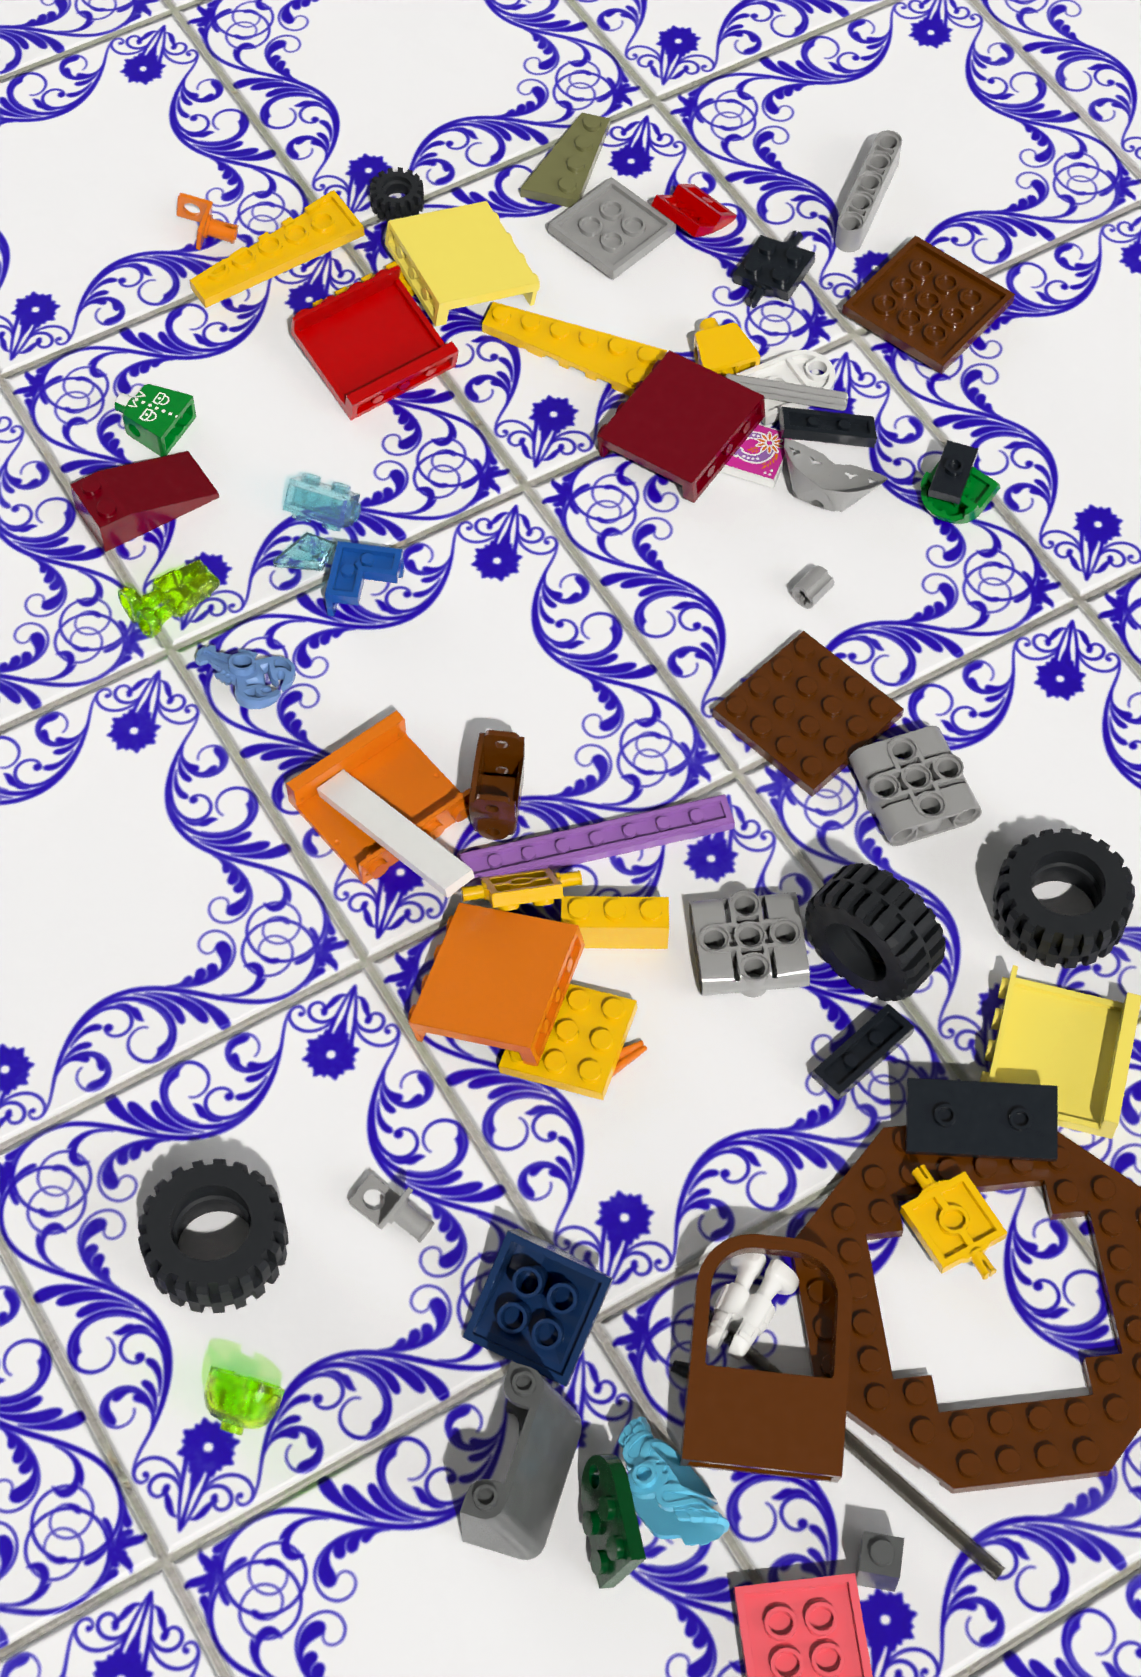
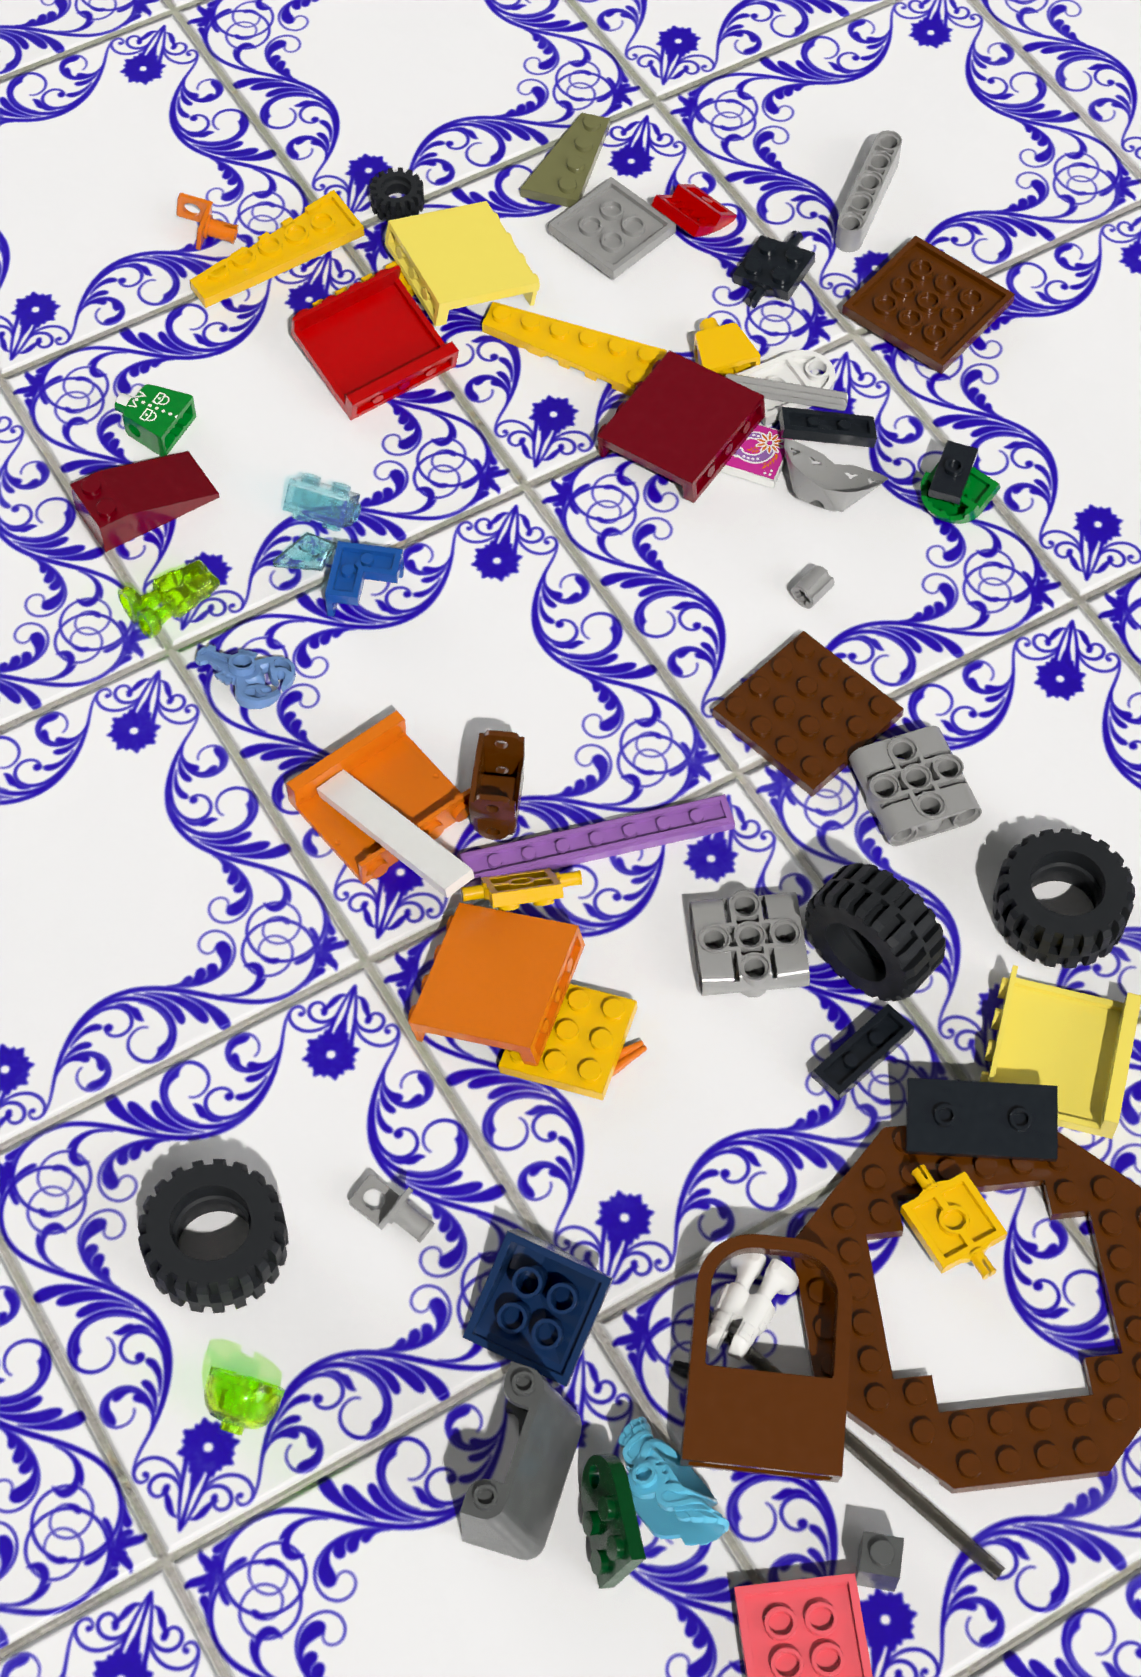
yellow brick [561,896,669,949] -> none

